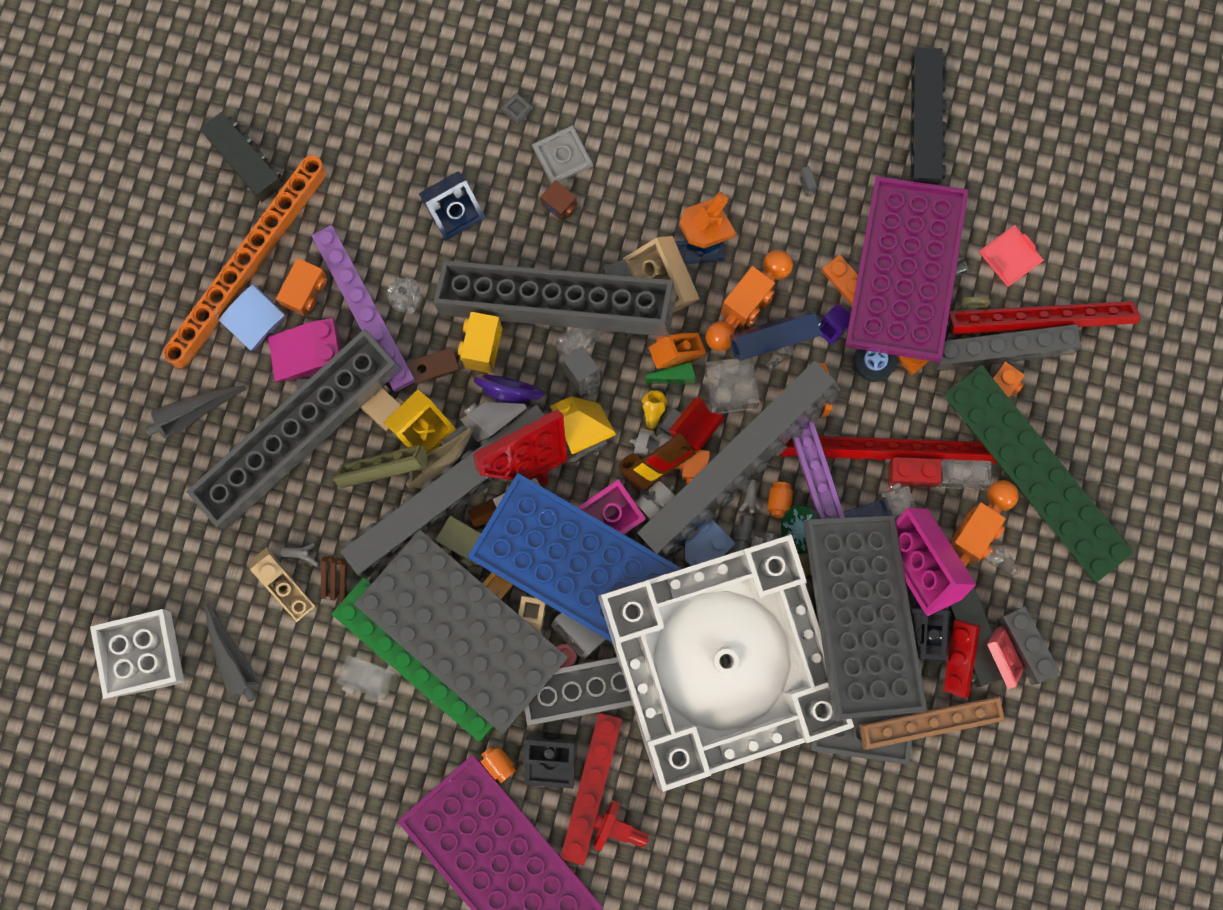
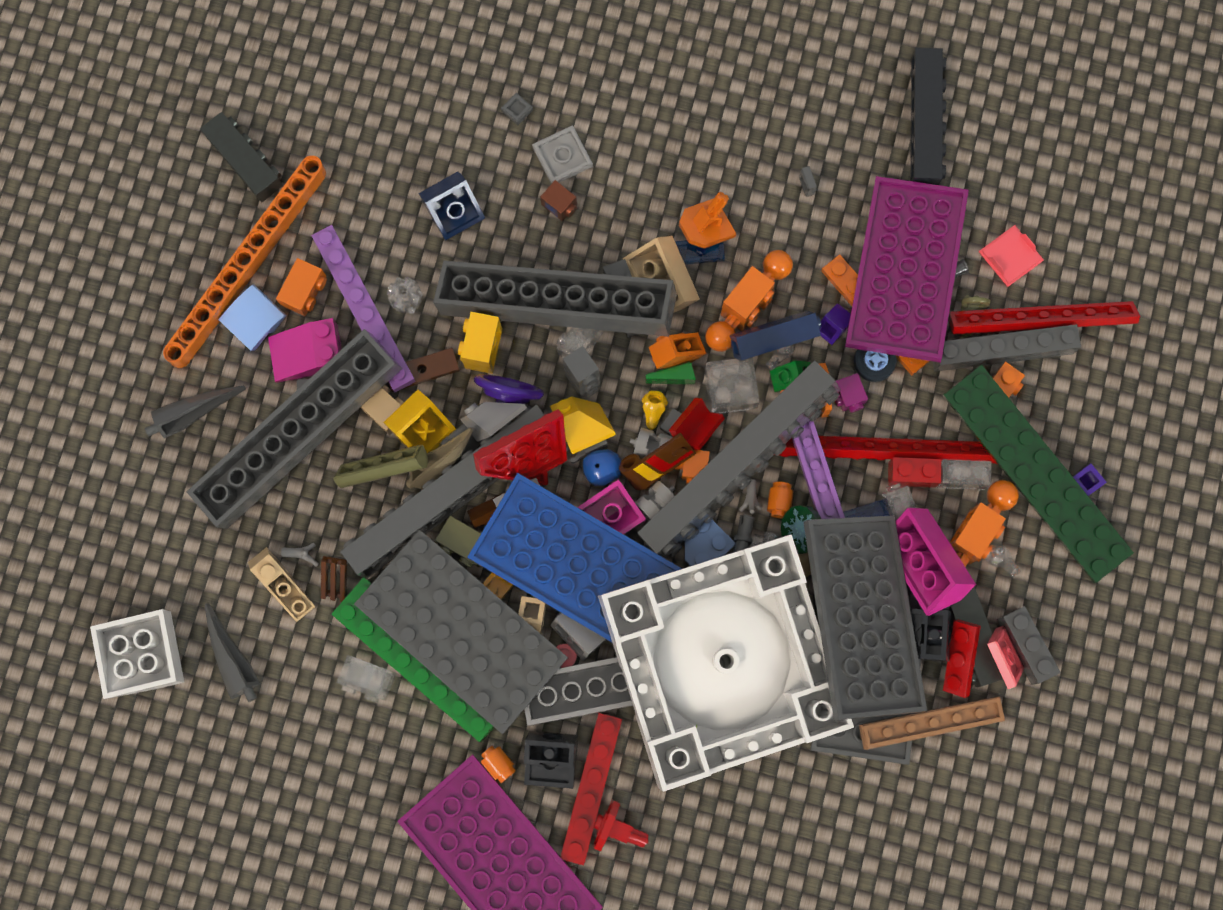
none -> blue helmet [583,449,622,486]
none -> green bracket [770,360,811,392]
none -> magenta brick [835,373,868,413]
none -> dark purple brick [1073,463,1107,496]

